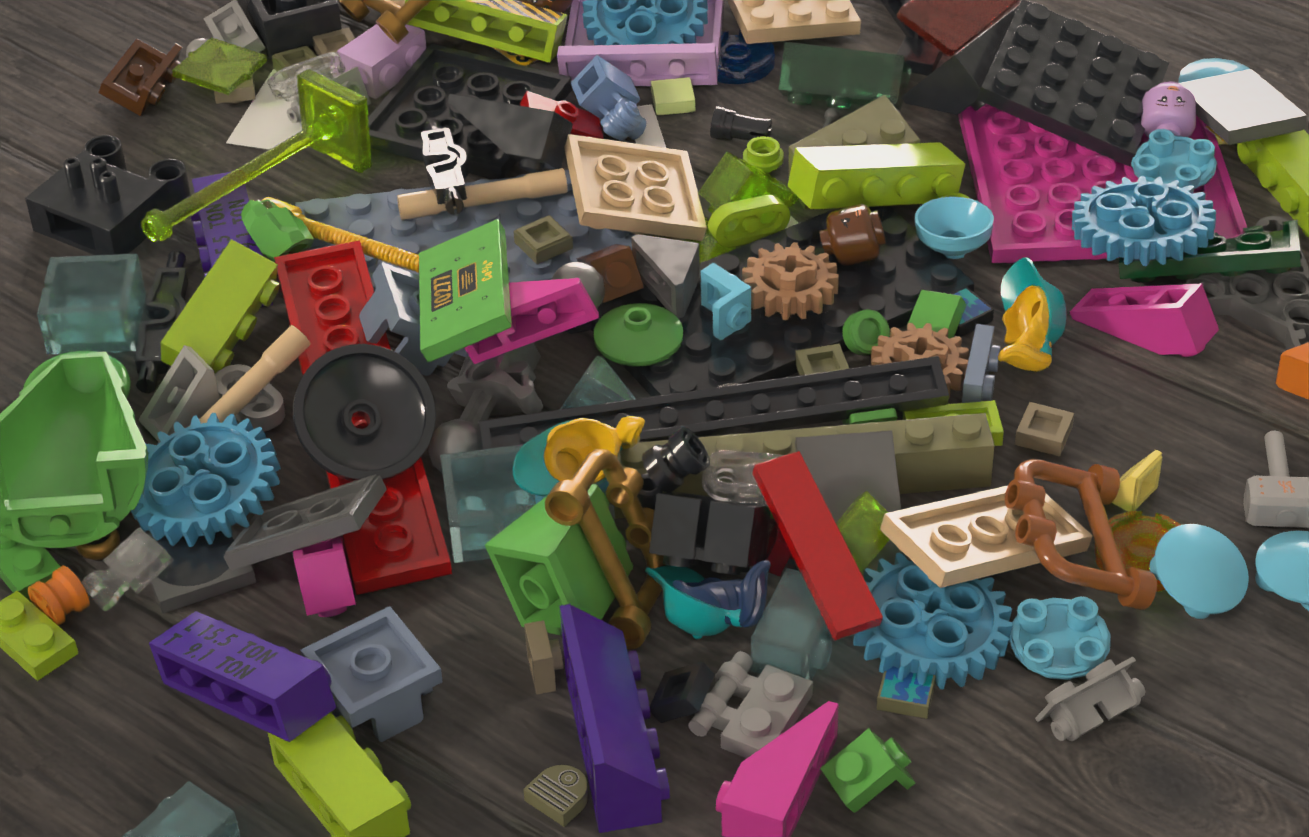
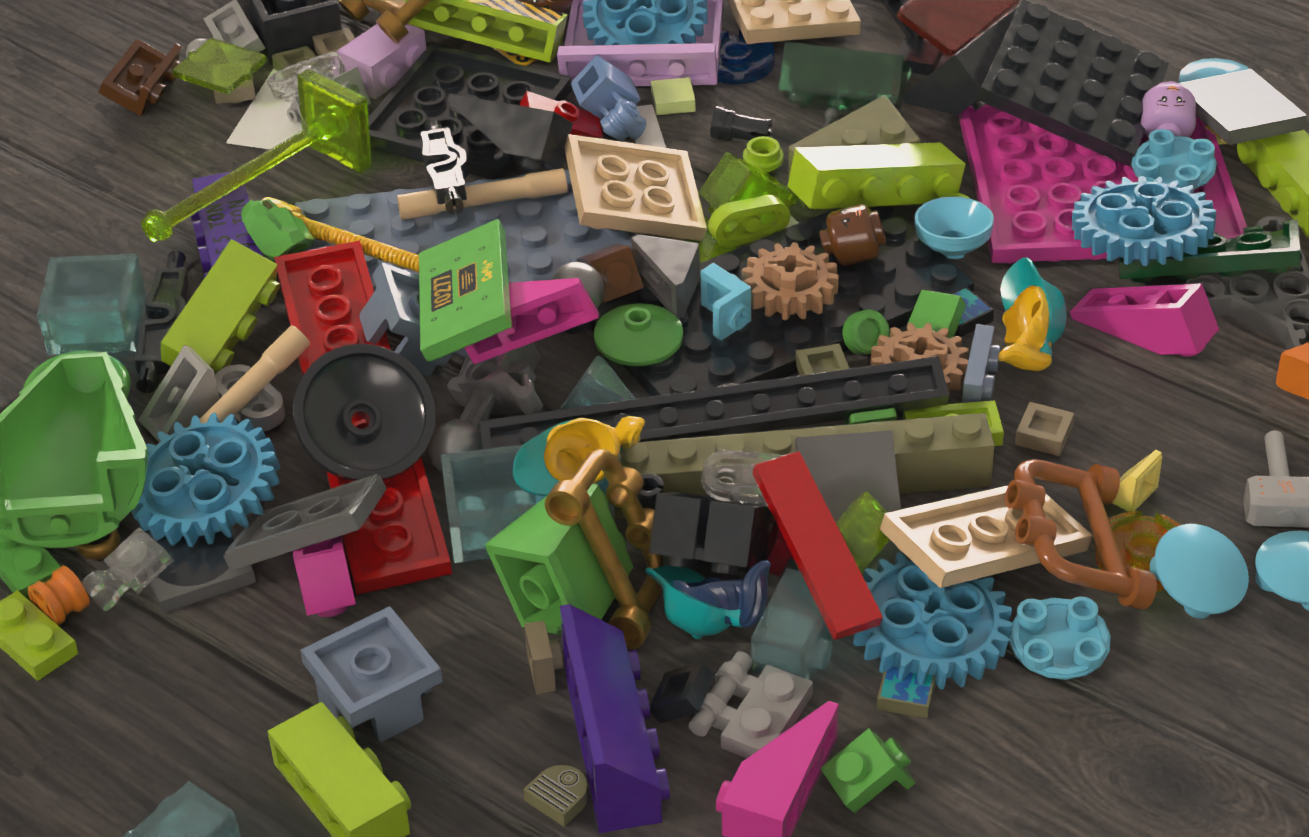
black piece [25,135,191,264] -> none
dark purple brick [149,611,337,742] -> none
olive tile [513,215,573,264] -> none
black wheel [642,426,710,493] -> none
light grey hinge [1035,657,1145,741] -> none

